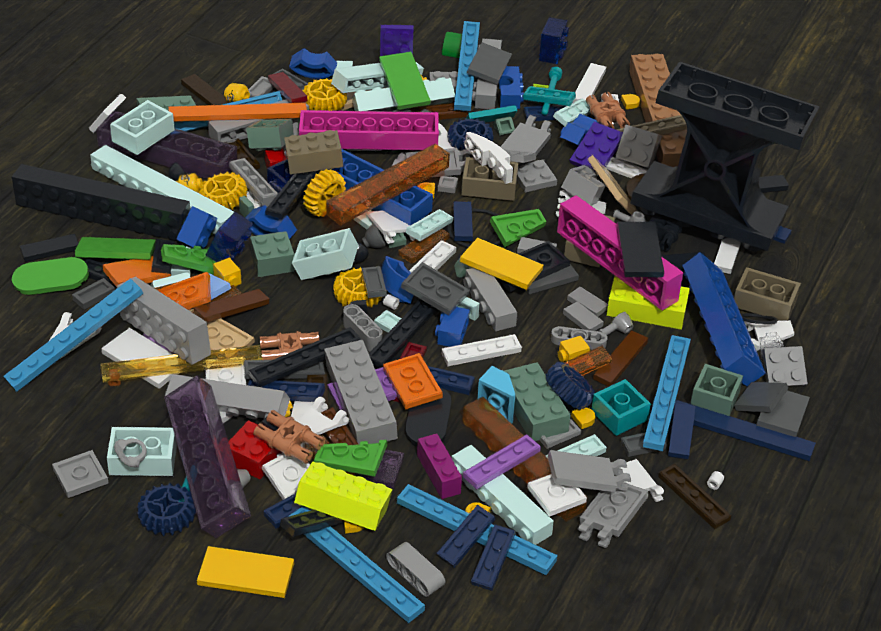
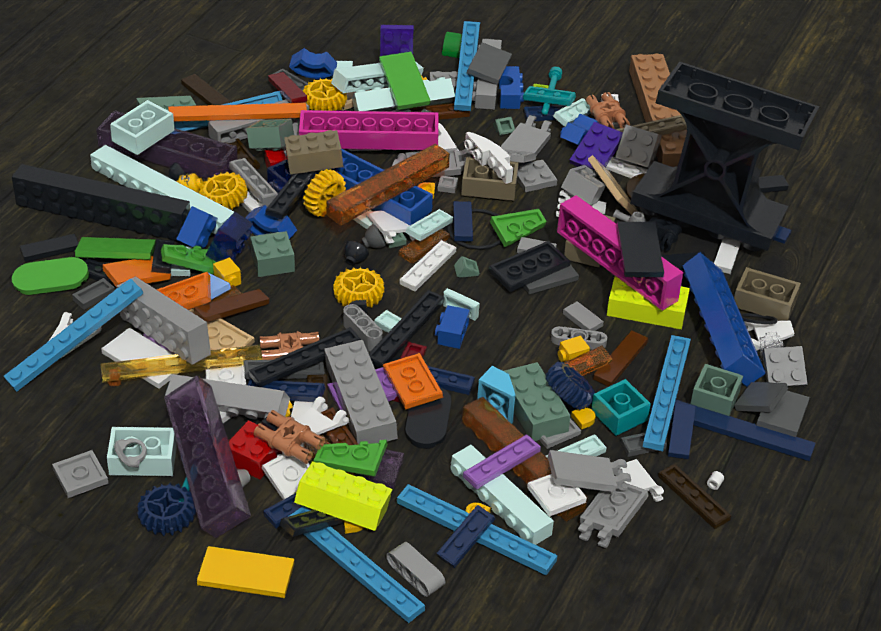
white tile [89,94,126,133] -> none
light aqua tile [150,272,191,289] -> none
yellow head [224,83,250,102] -> none
sand green tile [239,196,254,217] -> none
light grey tile [248,76,274,98] -> none
light aqua brick [292,228,359,280] -> none
dark grey tile [362,266,387,298] -> none
blue brick [381,256,414,303] -> none
white piece [383,294,399,310] -> none
dark grey tile [401,262,470,315] -> none
magenta brick [417,433,462,499] -> none
white tile [441,334,522,367] -> none
dark blue gear [447,118,494,151] -> none
yellow tile [460,238,544,290] -> none
light grey brick [463,268,517,331] -> none
teal tile [466,105,517,123] -> none
dark blue tile [471,525,516,591] -> none
clear blue brick [539,17,569,64] -> none
light grey tile [567,287,608,317] -> none
white tile [573,63,606,103] -> none
light grey bar [598,312,633,335] -> none
yellow tile [621,94,640,109] -> none

